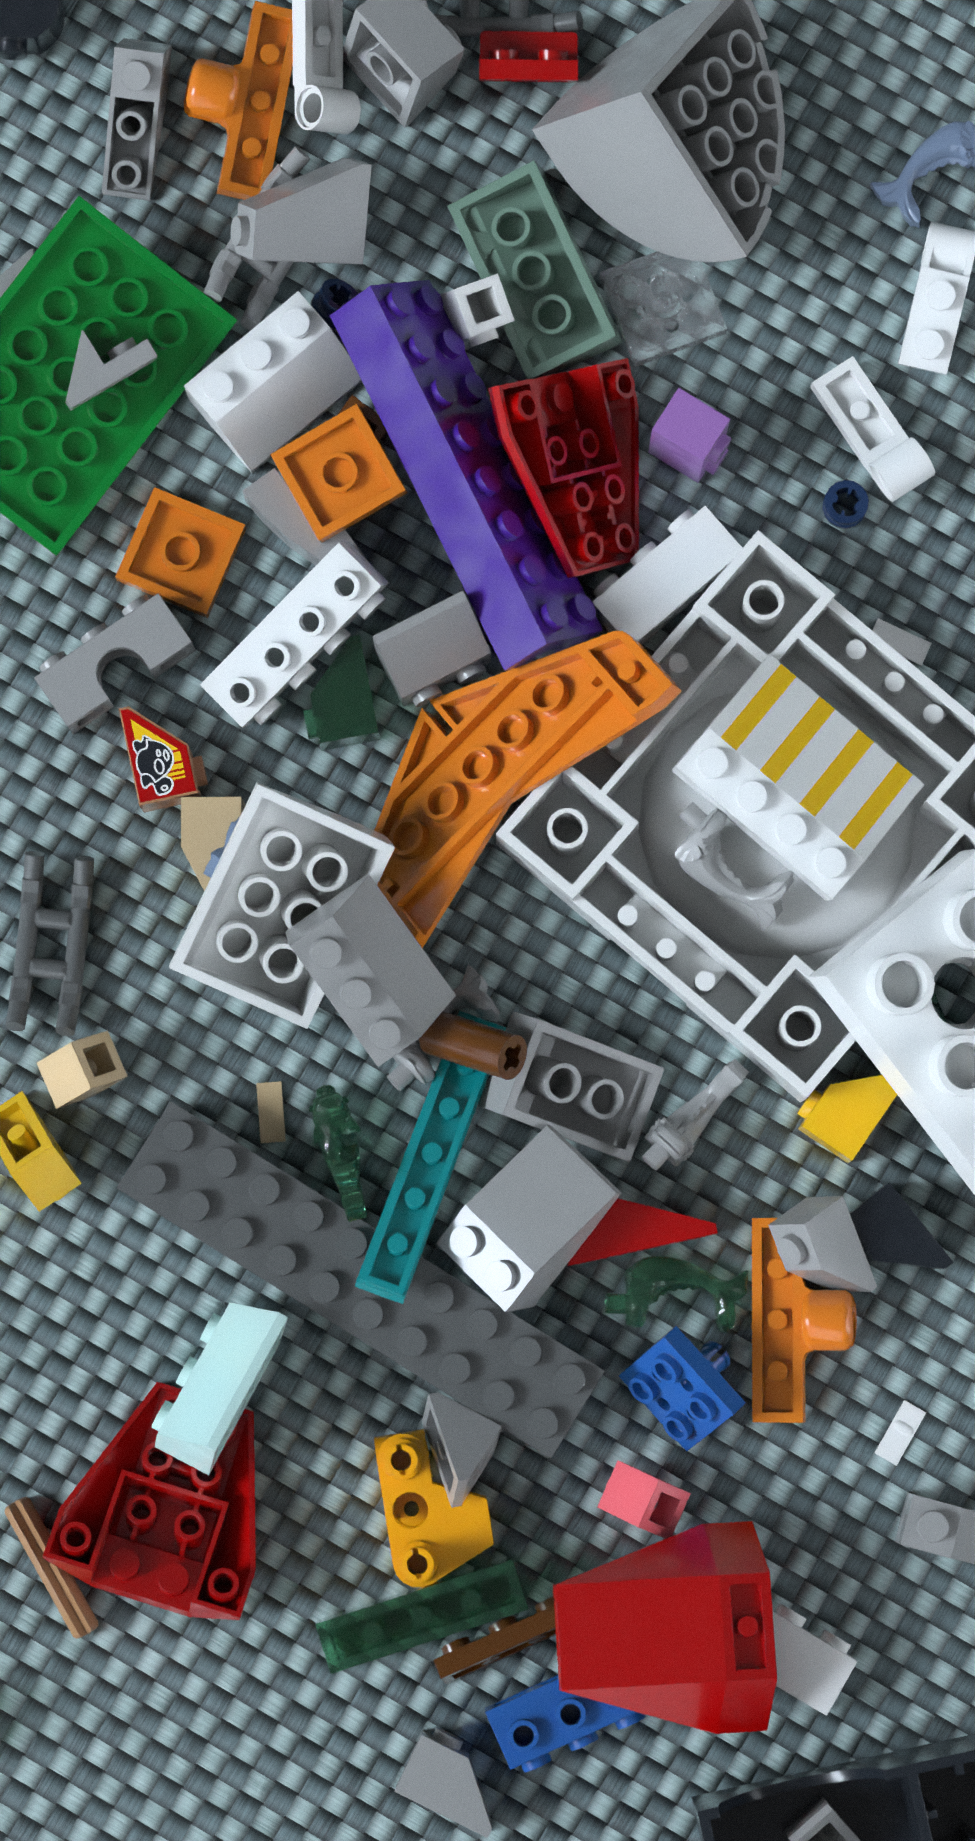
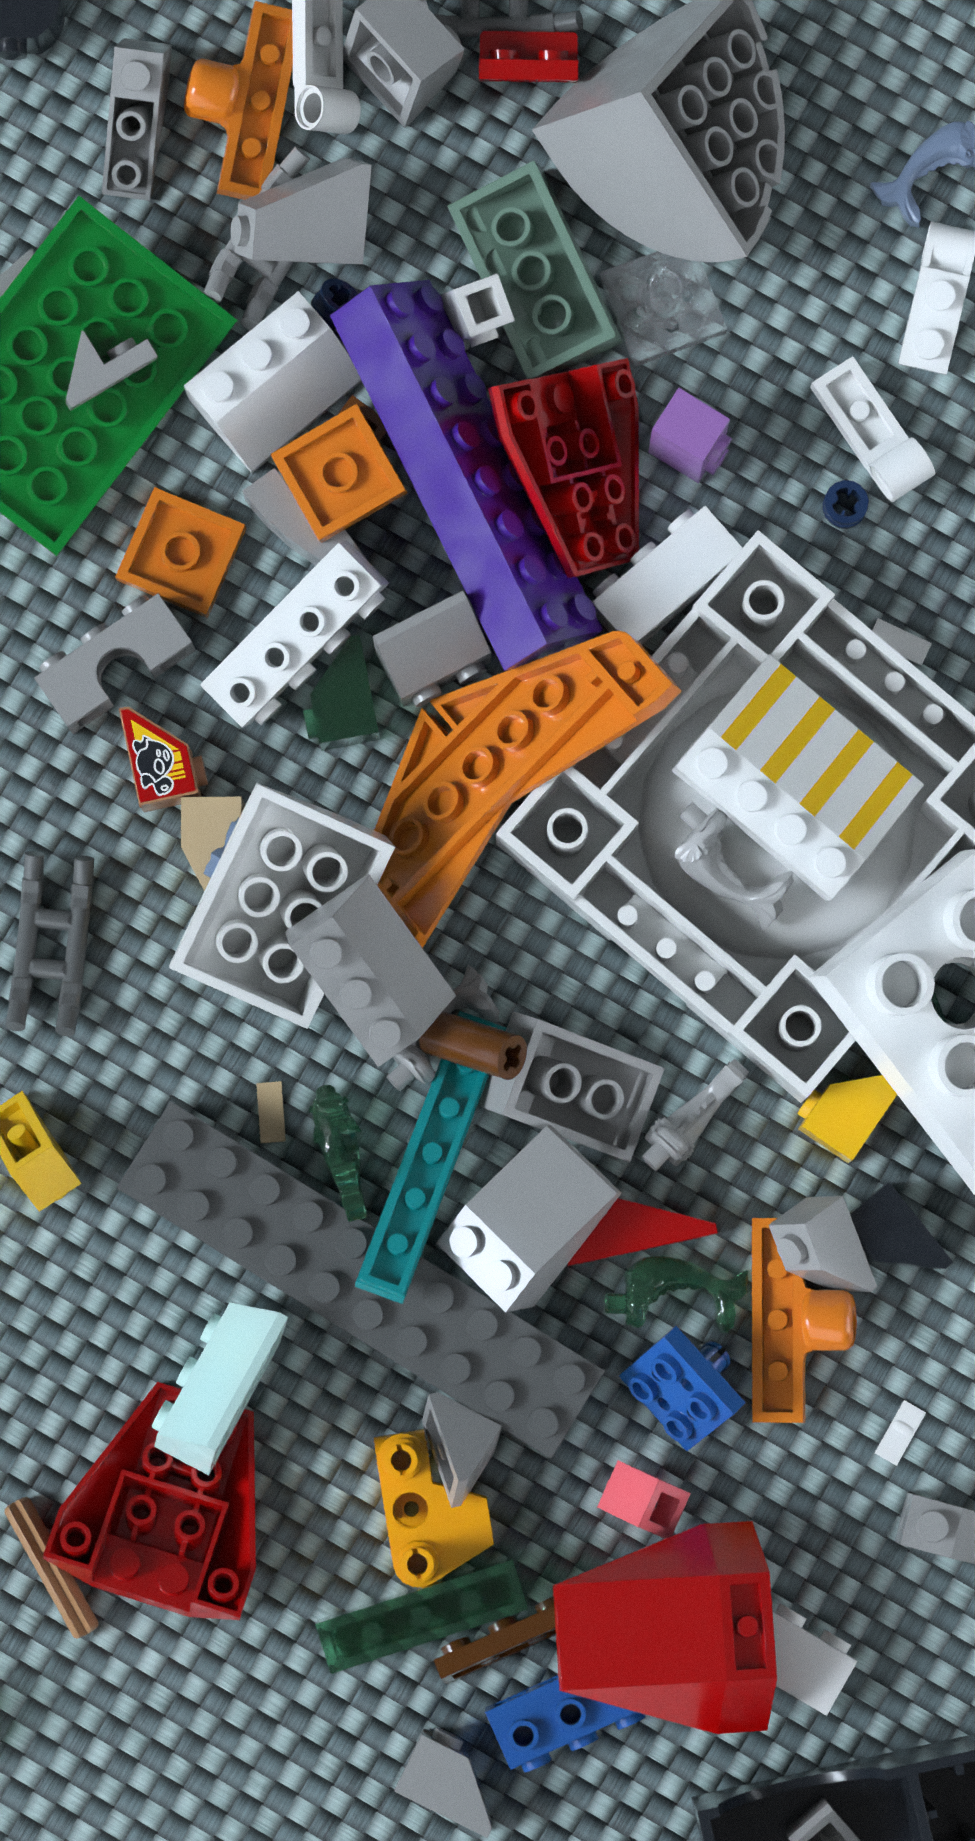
tan brick [37,1030,128,1109] -> none

